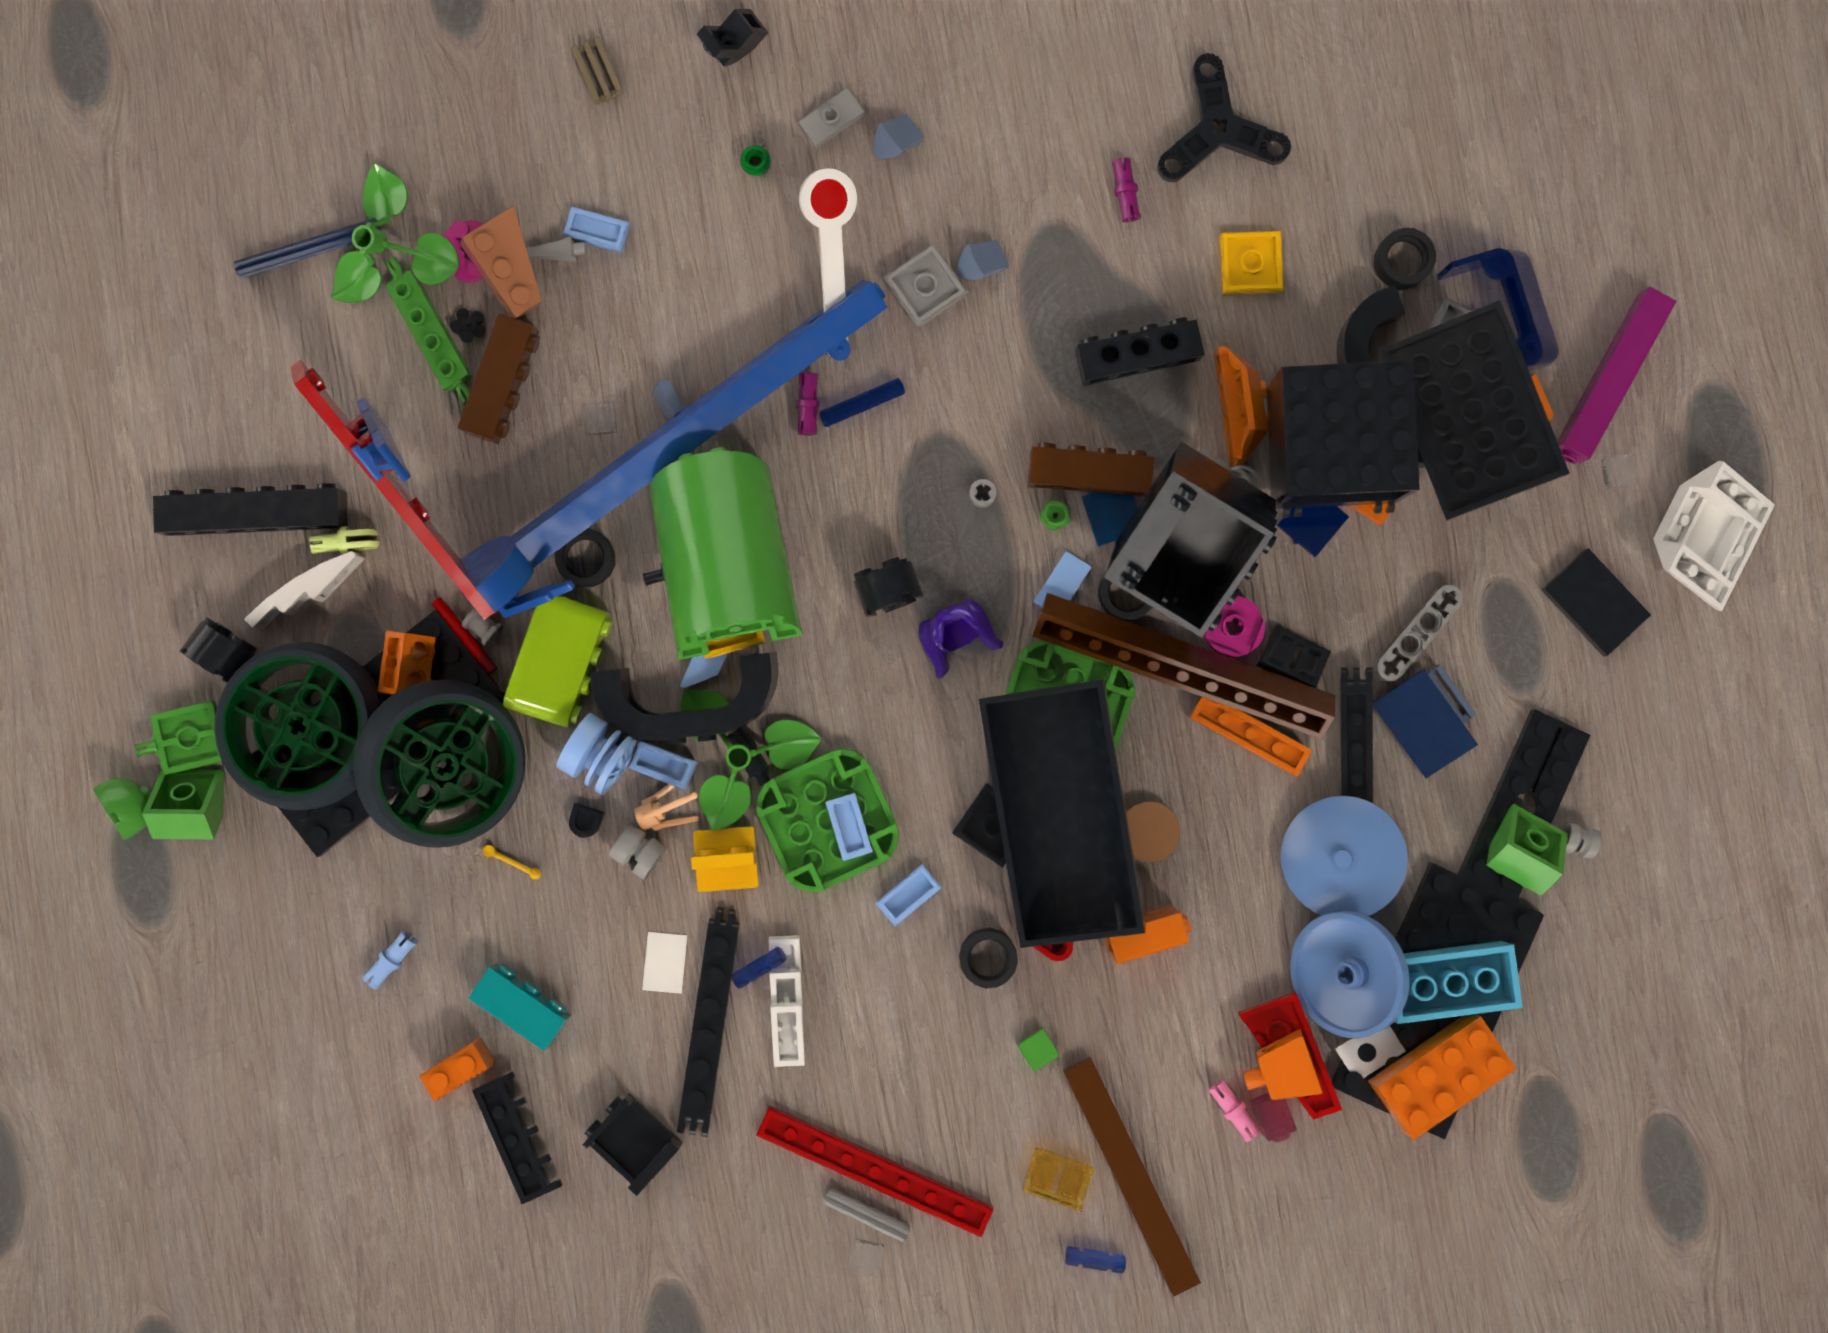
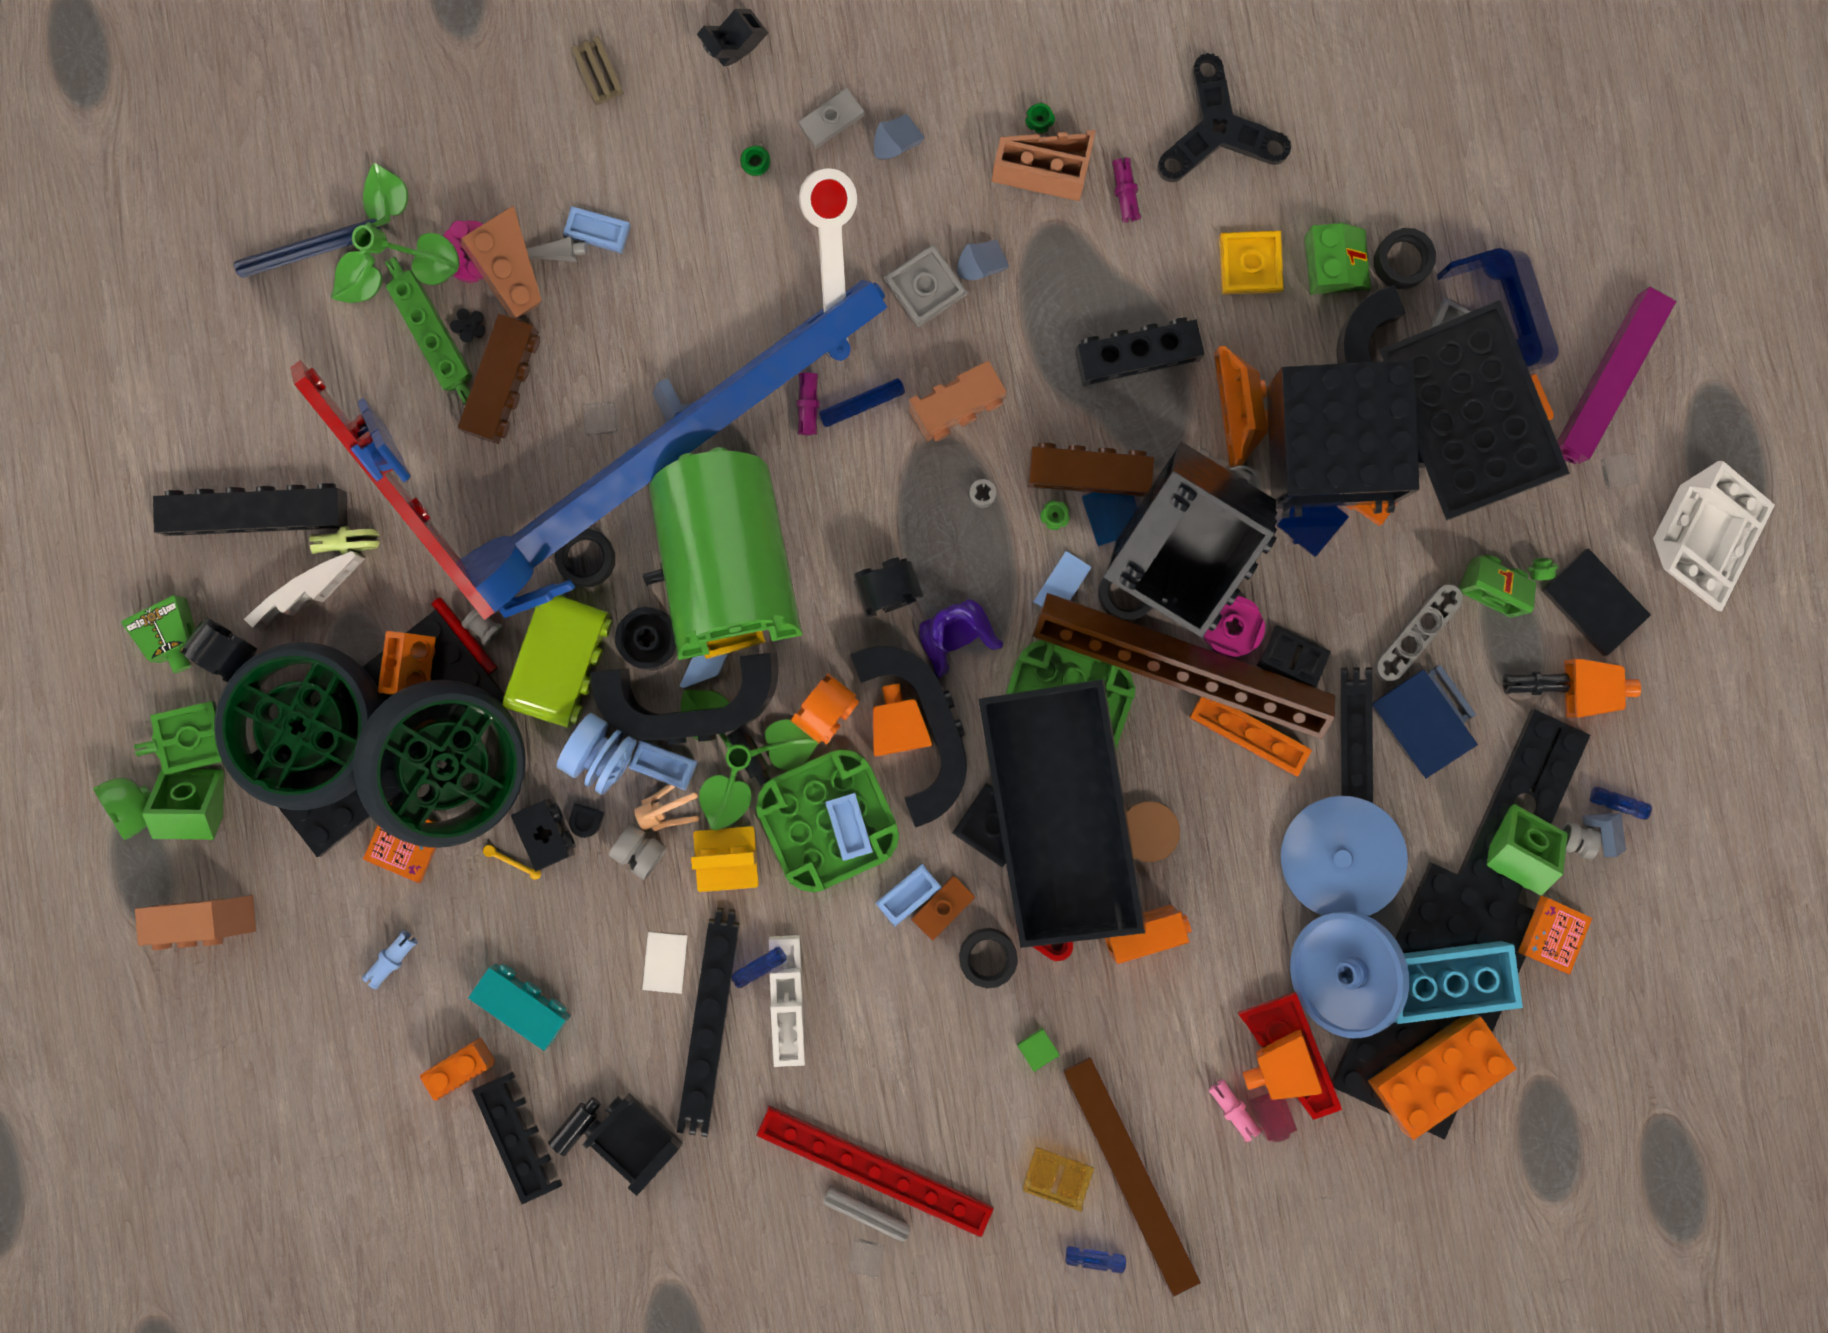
white sticker [1335,1026,1405,1078] -> none
none -> bright green torso [121,595,196,674]
none -> nougat wedge [135,895,256,950]
none -> orange tile [363,803,436,883]
none -> black brick [511,799,576,872]
none -> black cylinder [548,1097,601,1156]
none -> black brick [615,607,677,671]
none -> orange brick [790,673,859,745]
none -> black arch [850,646,967,828]
none -> orange torso [873,684,932,757]
none -> nougat wedge [909,361,1007,442]
none -> dark orange plate [911,875,975,941]
none -> nougat wedge [991,130,1096,201]
none -> green plate [1025,103,1055,133]
none -> bright green slope [1304,223,1371,295]
none -> bright green slope [1458,554,1537,618]
none -> black pin [1503,672,1570,695]
none -> orange tile [1518,896,1593,975]
none -> bright green plate [1527,558,1558,580]
none -> orange torso [1564,659,1641,718]
none -> sand blue tile [1582,813,1626,857]
none -> clear blue axle [1589,787,1652,820]

